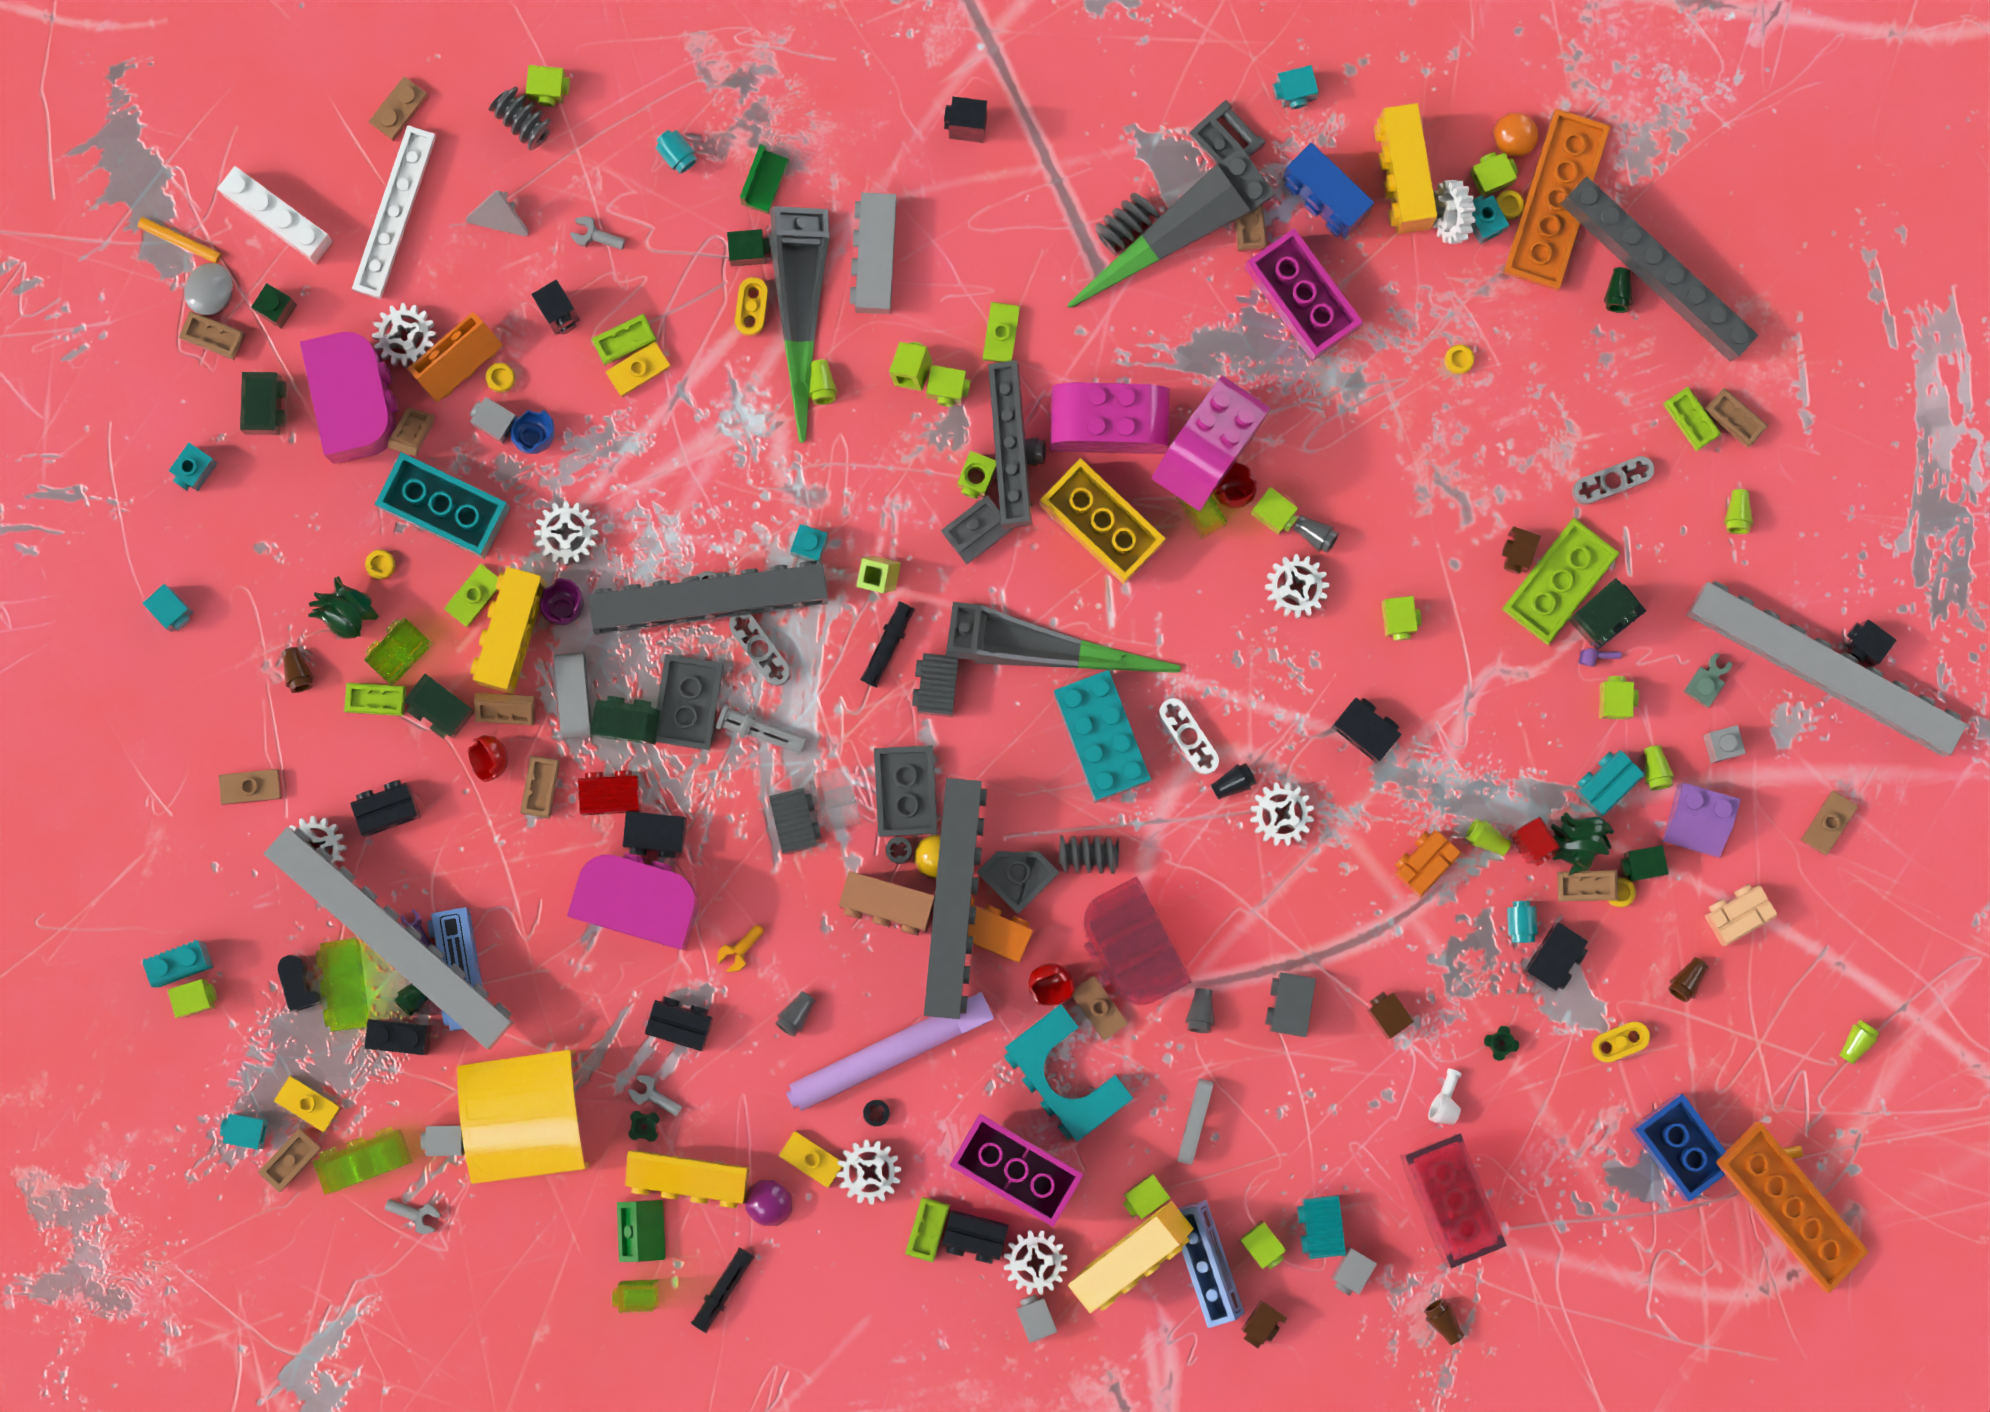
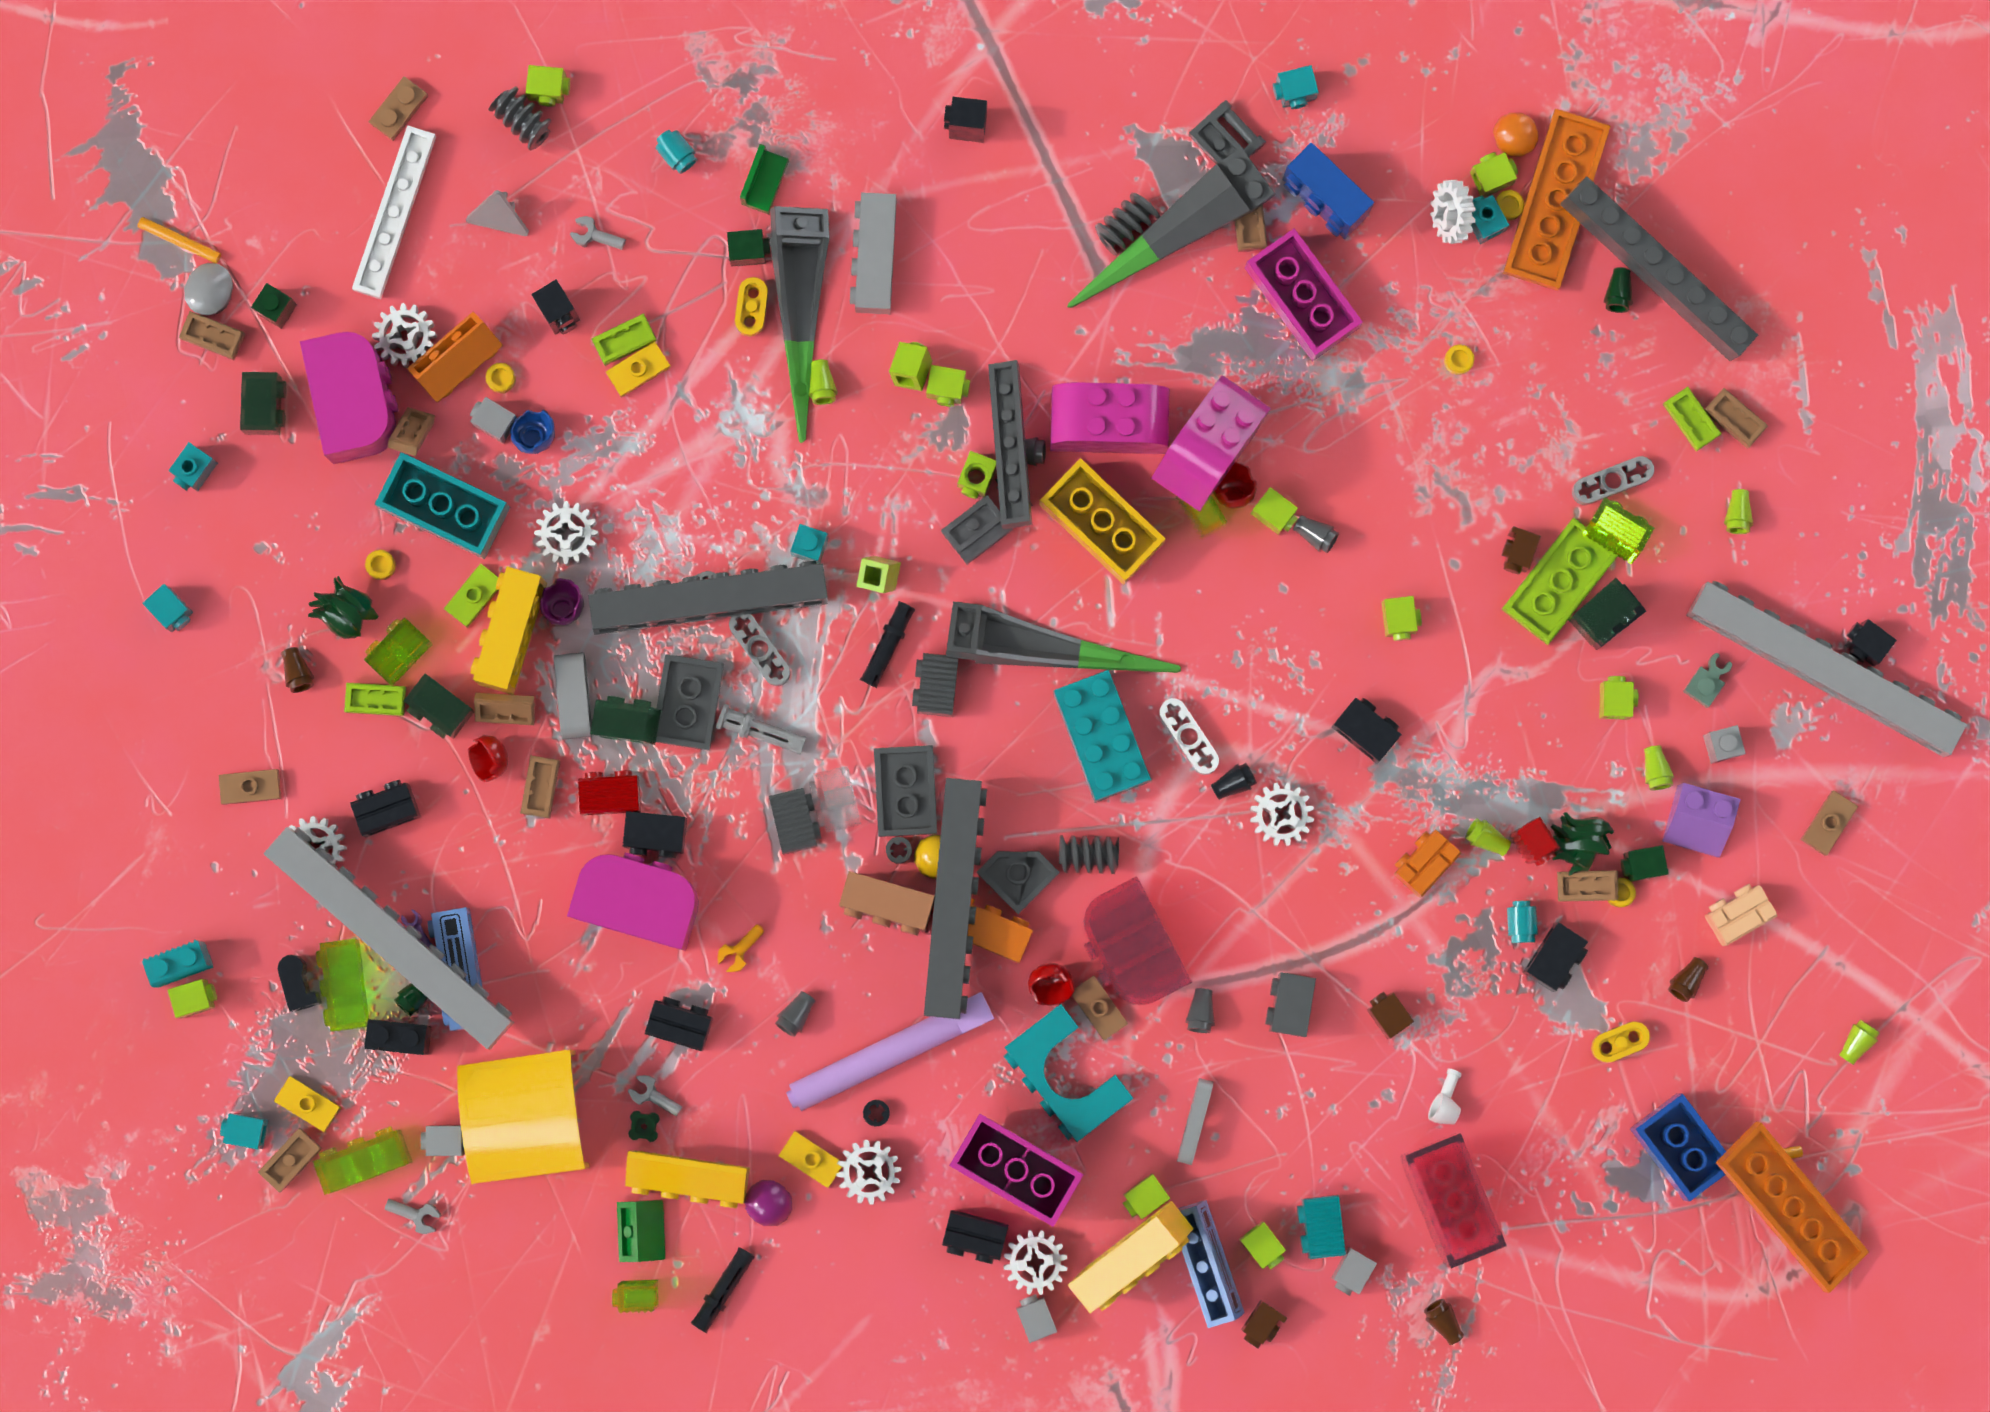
white brick [217,166,333,264] -> none
lime plate [905,1197,950,1263] -> none
lime plate [982,302,1020,363] -> none
white gear [1265,554,1329,619] -> none
yellow brick [1374,103,1437,235] -> none
dark green plate [1484,1026,1519,1061] -> none
teal brick [1575,750,1645,818] -> none
medium lavender hand [1579,648,1622,667] -> none
none -> clear neon green brick [1583,497,1655,564]

